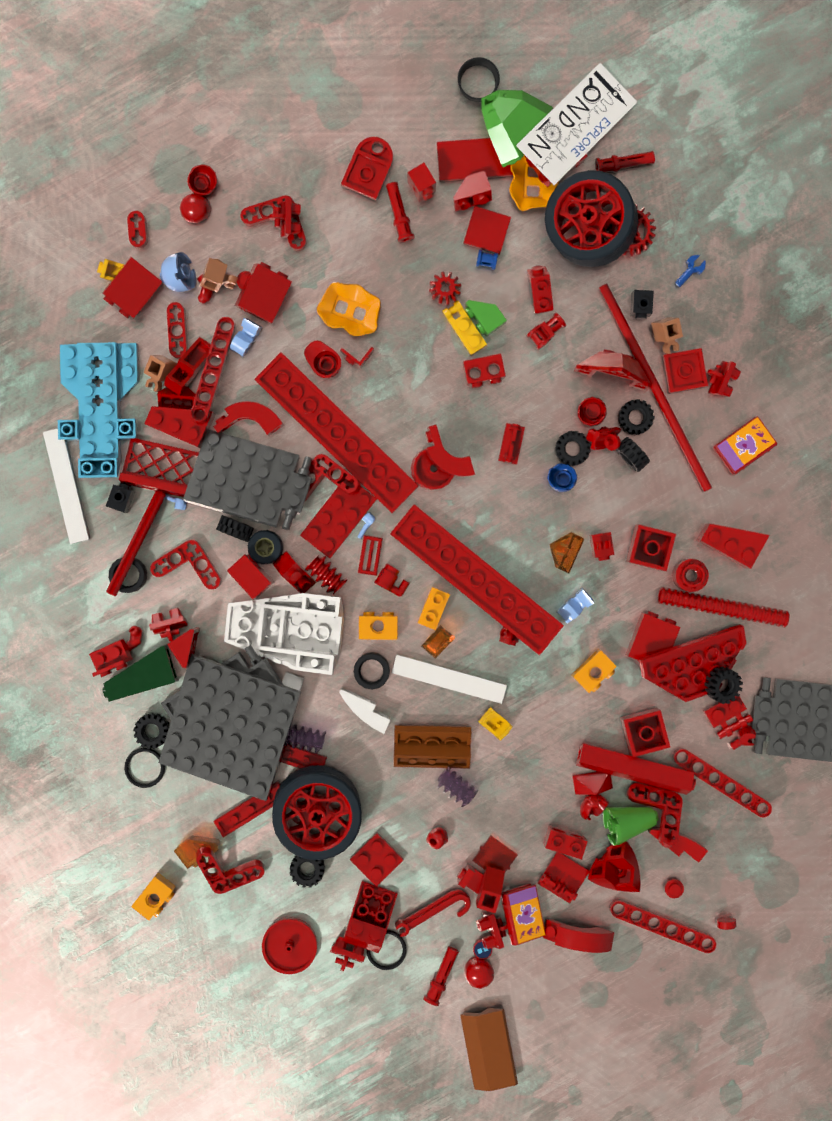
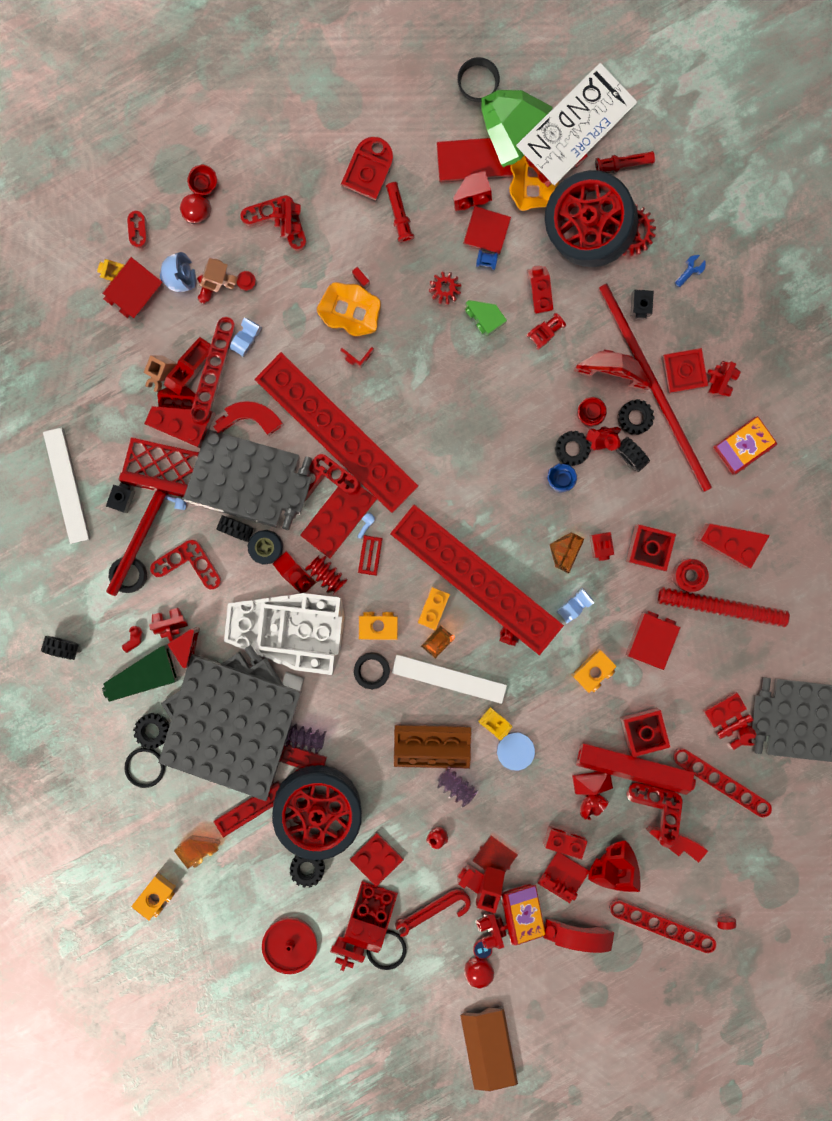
medium azure piece [58,342,139,478] -> none
red bracket [89,639,133,678] -> none
red beam [167,302,188,359] -> none
red beam [196,847,265,894] -> none
red piece [227,554,274,599] -> none
red brick [234,262,292,323] -> none
red piece [304,340,341,378] -> none
white slope [339,687,391,734] -> none
red piece [374,564,410,597] -> none
red brick [407,162,436,202] -> none
red wheel [410,449,454,490] -> none
red pin [423,946,459,1006] -> none
red arch [425,424,475,477] -> none
yellow plate [442,300,487,356] -> none
red brick [463,354,506,388] -> none
red hinge [498,423,525,465] -> none
bright green cone [603,807,659,846] -> none
red plate [639,624,747,702] -> none
nougat brick [651,317,683,354] -> none
red plate [664,879,684,899] -> none
black tyre [705,666,743,704] -> none
none -> black tyre [41,636,79,660]
none -> red tile [352,267,370,289]
none -> light blue tile [497,732,535,771]

